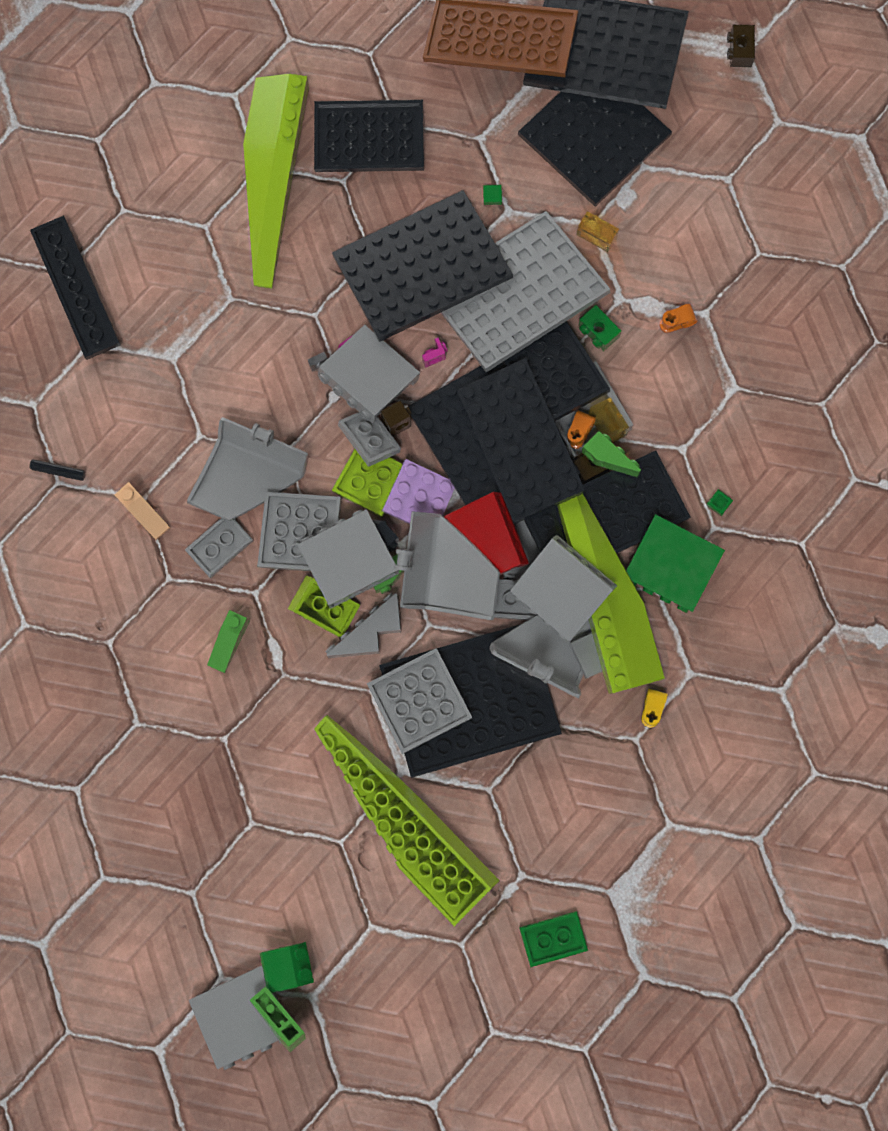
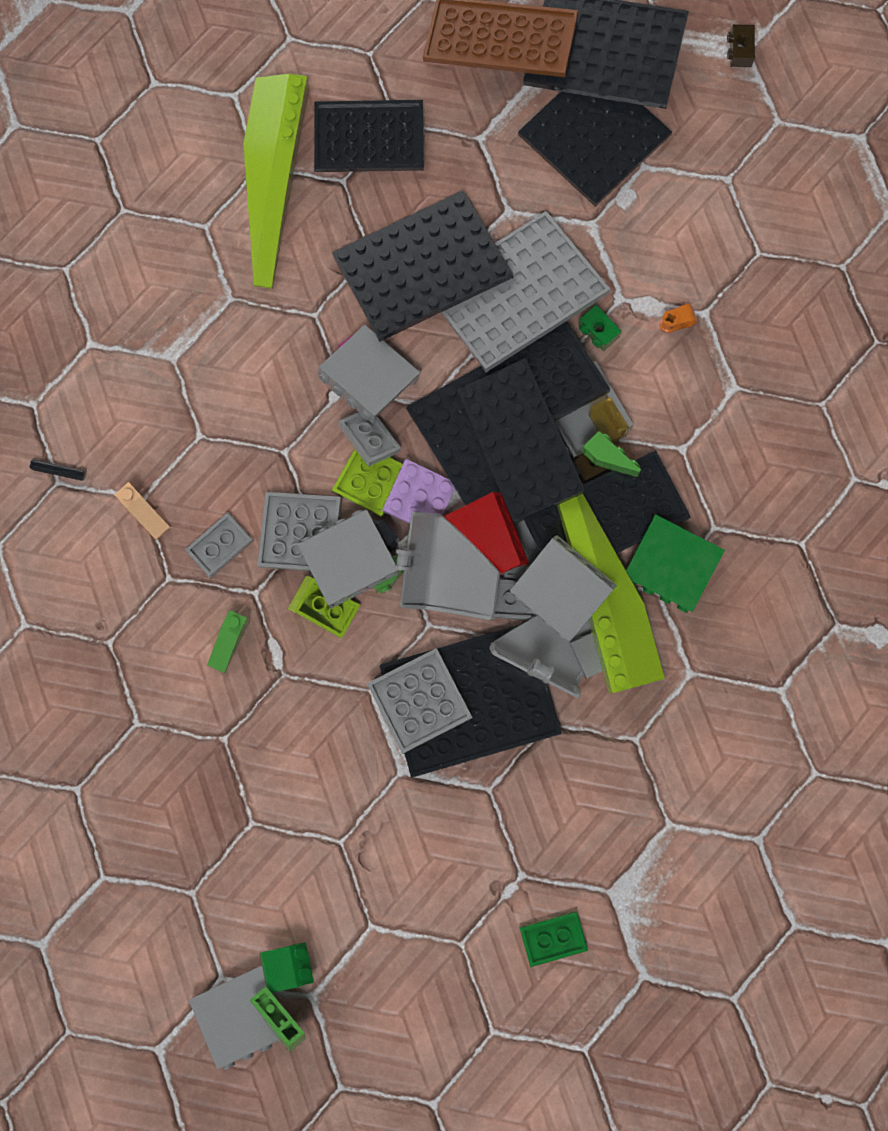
black plate [30,215,121,360] -> none
light grey panel [187,417,308,521] -> none
flat silver plate [308,352,328,372] -> none
lime wedge [314,715,500,926] -> none
light grey slope [325,593,401,658] -> none
dark brown brick [381,400,412,437] -> none
dark pink bracket [422,337,448,368] -> none
green tile [483,185,502,205] -> none
orange piece [567,410,596,449] -> none
clear yellow panel [576,211,619,252] -> none
yellow piece [641,688,668,728] -> none
green tile [706,489,733,516] -> none

